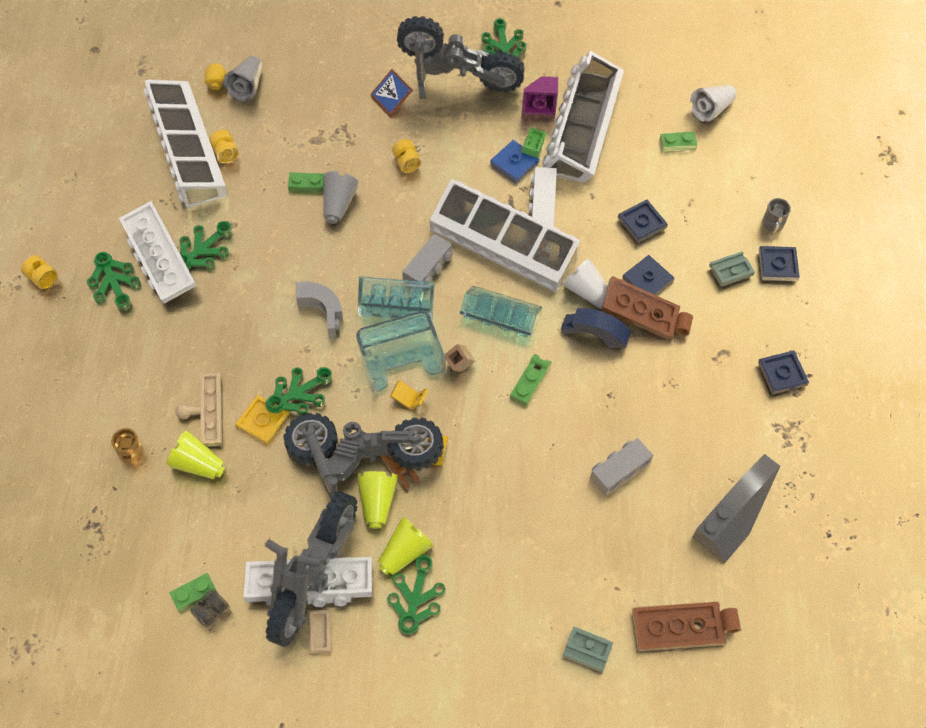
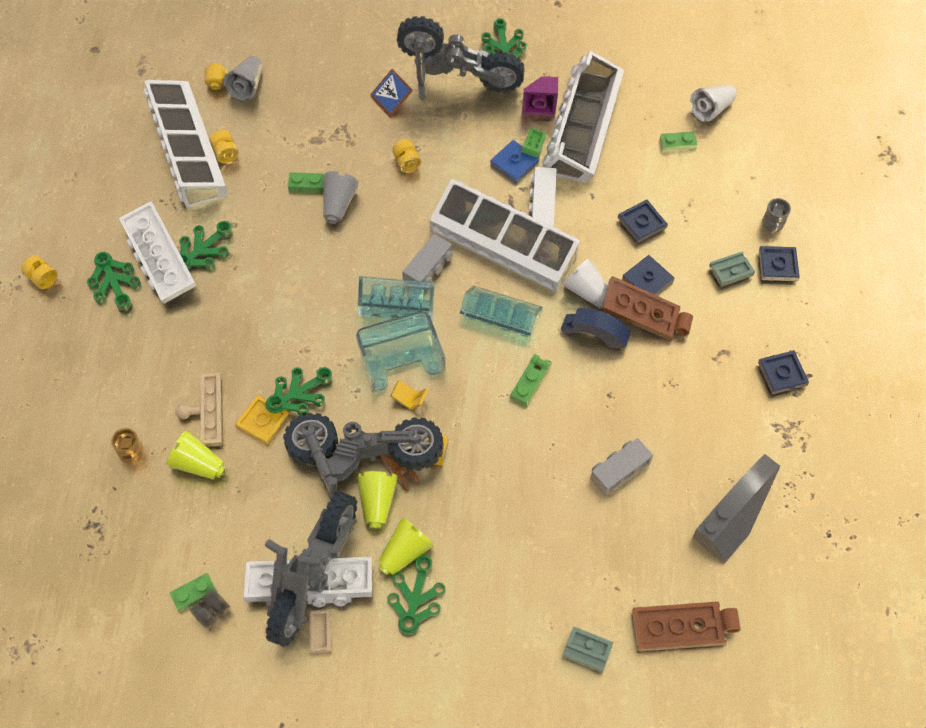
light grey arch [296,282,343,338] -> none
medium nougat brick [443,344,476,372] -> none

